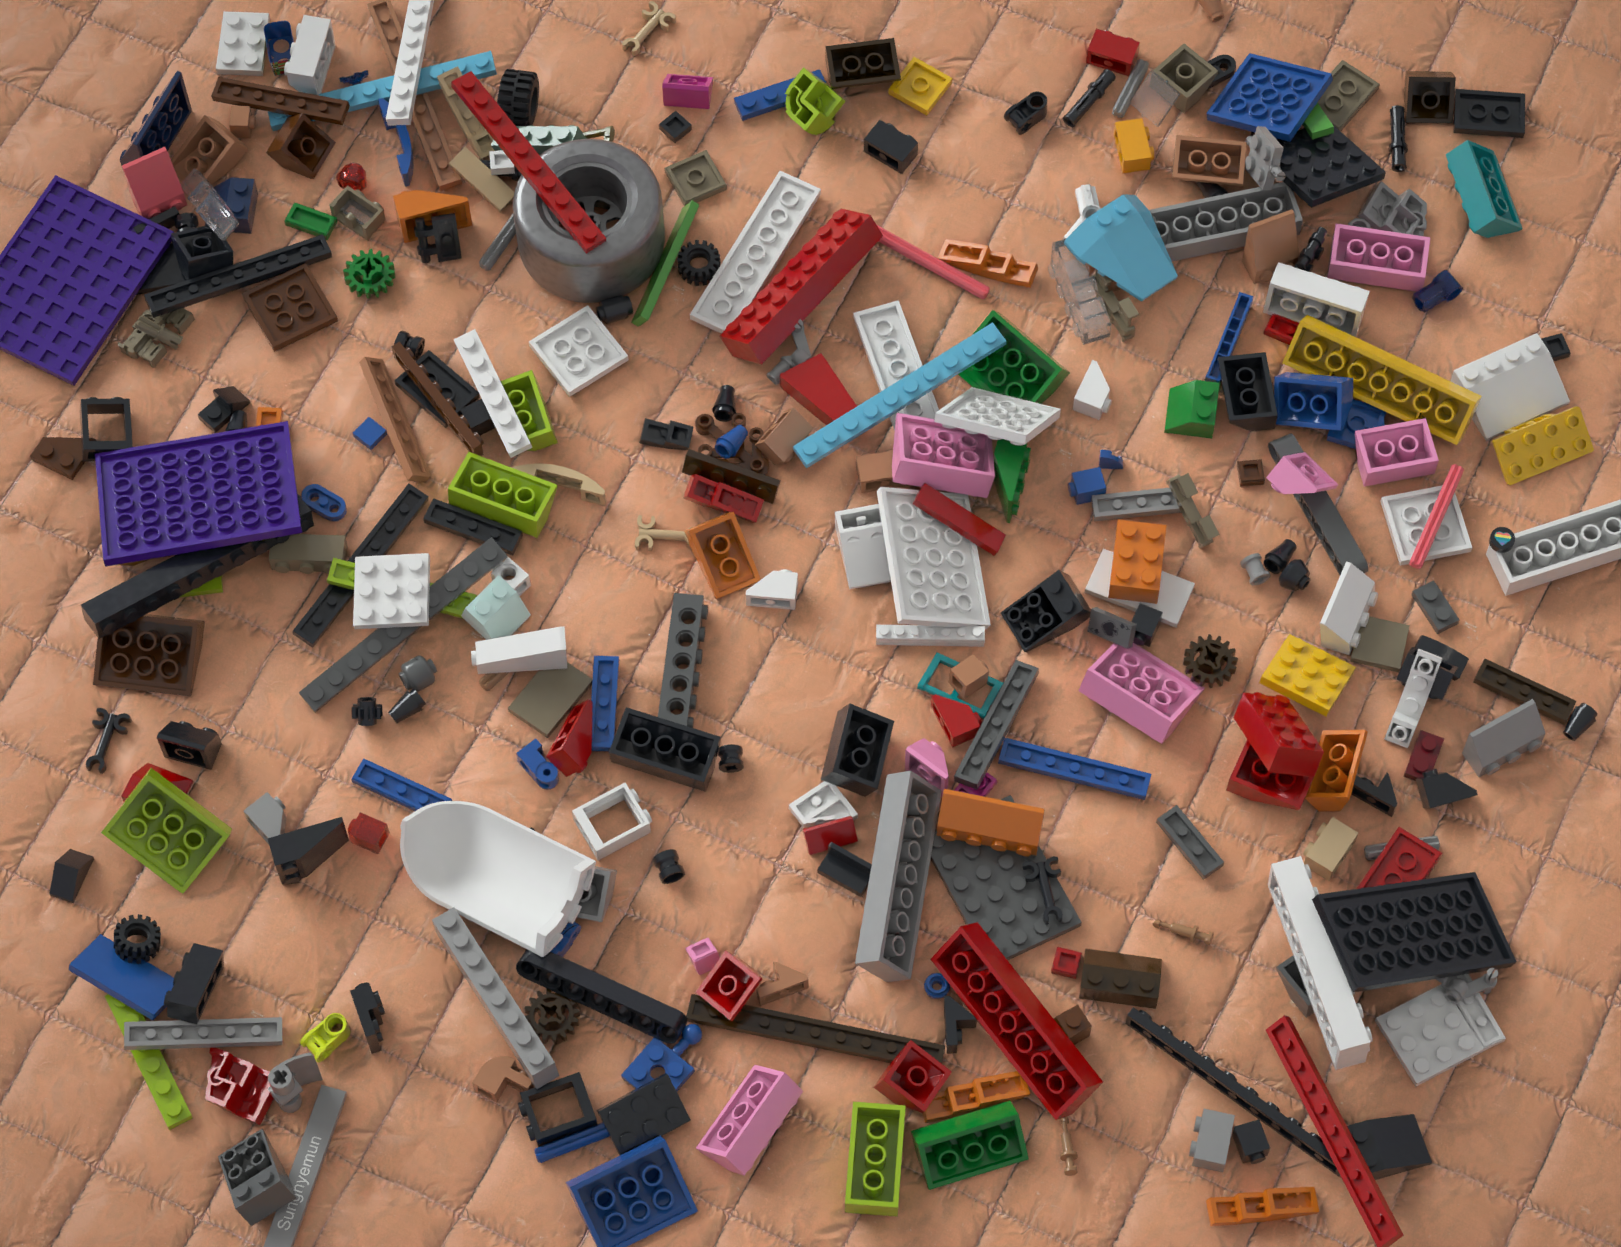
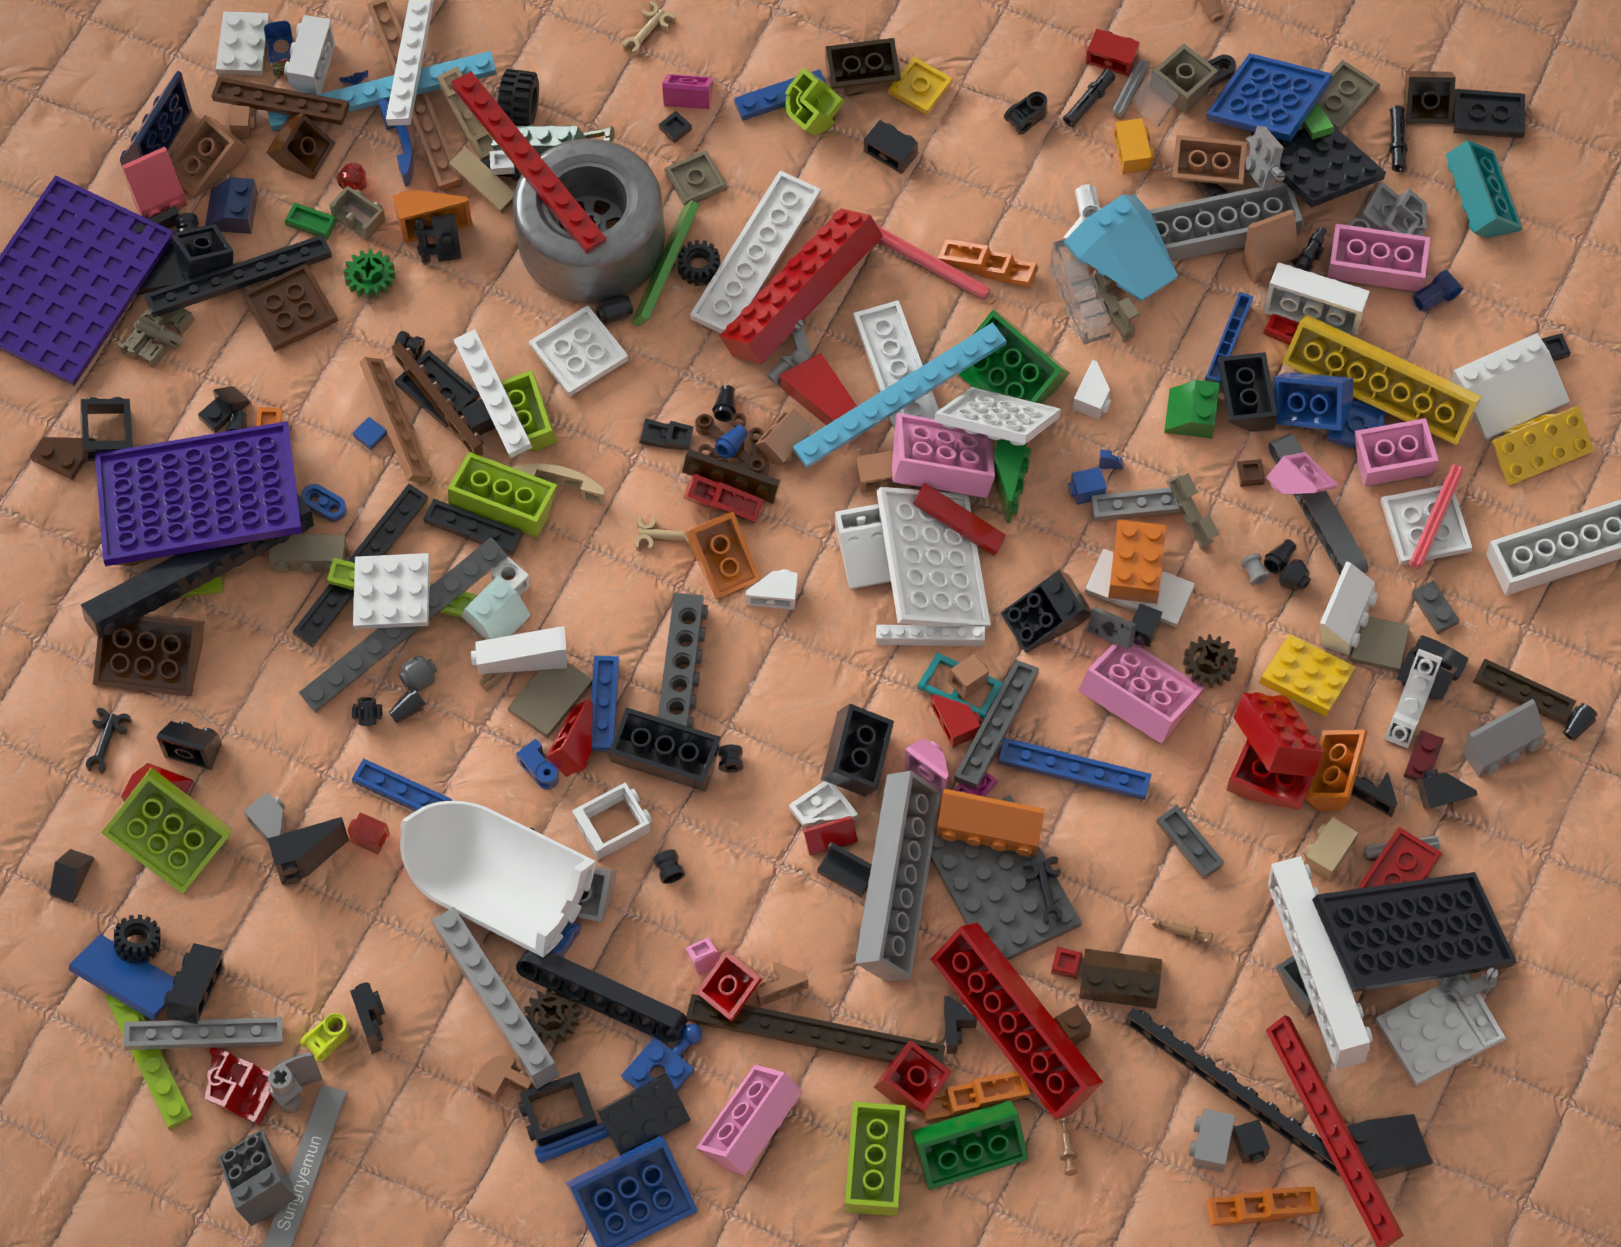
clear slope [181,168,239,241] -> none
light grey axle [479,214,516,271] -> none
blue plate [924,973,950,999] -> none
black tile [1489,527,1515,553] -> none

